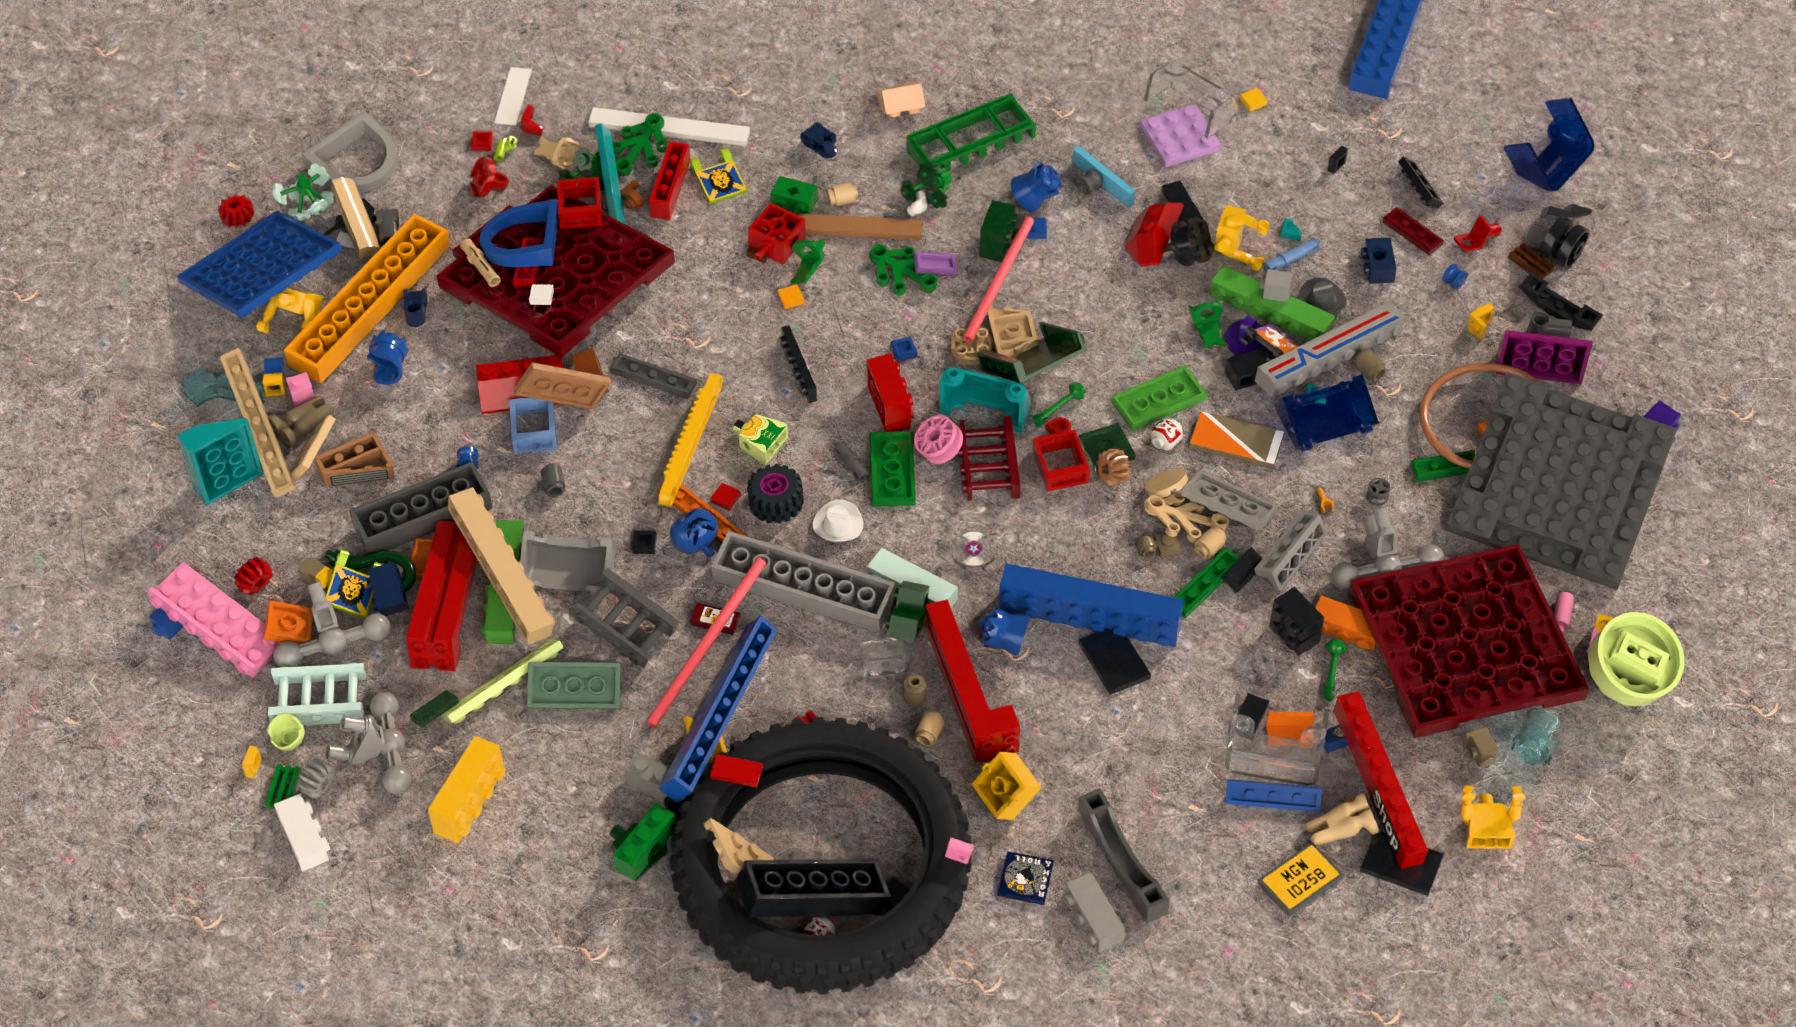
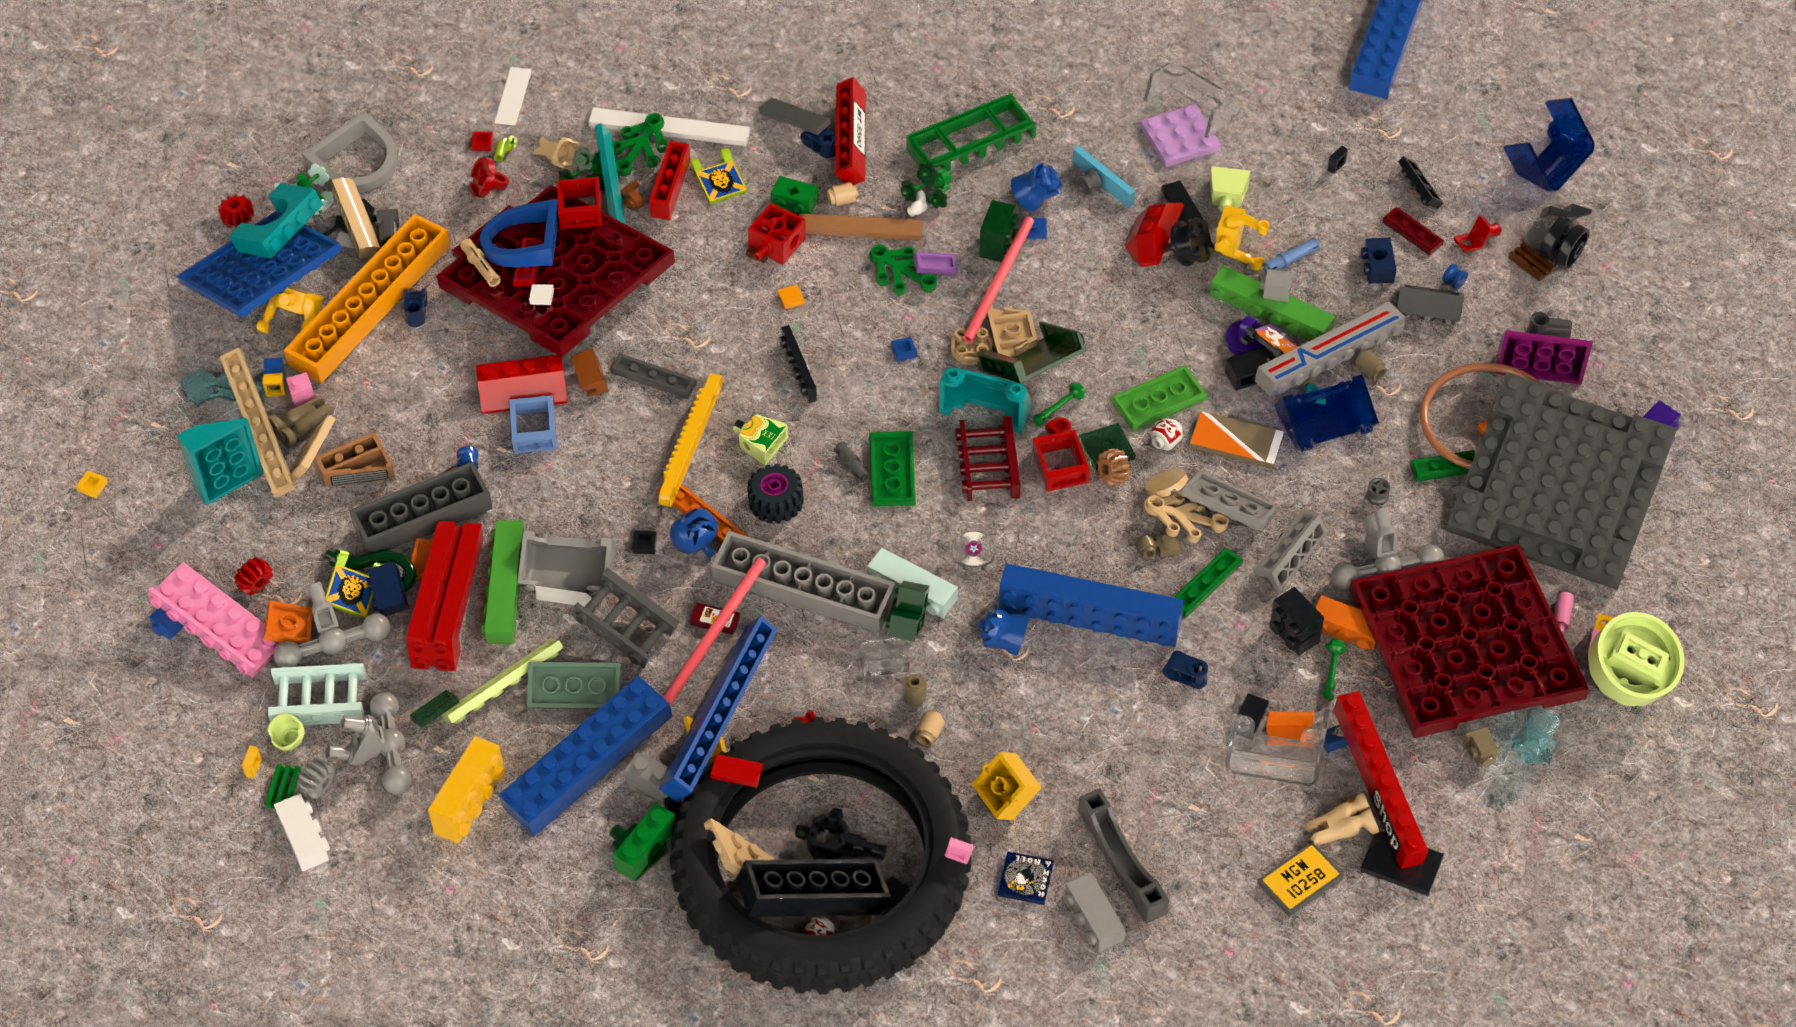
dark tan leg [299,559,333,595] -> none
blue hat [367,330,409,385] -> none
tan brick [448,487,555,645] -> none
medium nougat tile [514,363,611,409] -> none
red hair [520,105,543,136] -> none
dark grey brick [540,464,565,497] -> none
red tile [710,483,741,511] -> none
green hair [790,239,826,284] -> none
white hat [813,500,863,543] -> none
red brick [866,353,914,432] -> none
light nougat slope [876,83,925,118] -> none
bright pink wheel [914,415,963,464] -> none
red brick [926,599,1020,763] -> none
black tile [1079,629,1151,695] -> none
green hair [1188,301,1225,348] -> none
tan brick [1194,527,1227,559] -> none
black tile [1221,547,1262,593] -> none
blue plate [1225,779,1322,812] -> none
yellow tile [1240,88,1268,112] -> none
teal tile [1280,218,1301,241] -> none
dark grey hat [1298,277,1346,315] -> none
light orange hand [1317,488,1334,514] -> none
yellow torso [1460,785,1525,848] -> none
yellow bracket [1467,303,1495,340] -> none
black slope [1520,272,1603,331] -> none
none -> yellow plate [76,470,108,498]
none -> teal arch [229,183,323,258]
none -> blue brick [499,675,673,837]
none -> white sticker [534,585,597,609]
none -> dark grey tile [758,97,831,135]
none -> black piece [795,808,887,861]
none -> red brick [835,77,866,186]
none -> dark blue piece [1163,651,1208,689]
none -> yellowish green torso [1210,166,1250,212]
none -> dark grey slope [1397,284,1464,324]

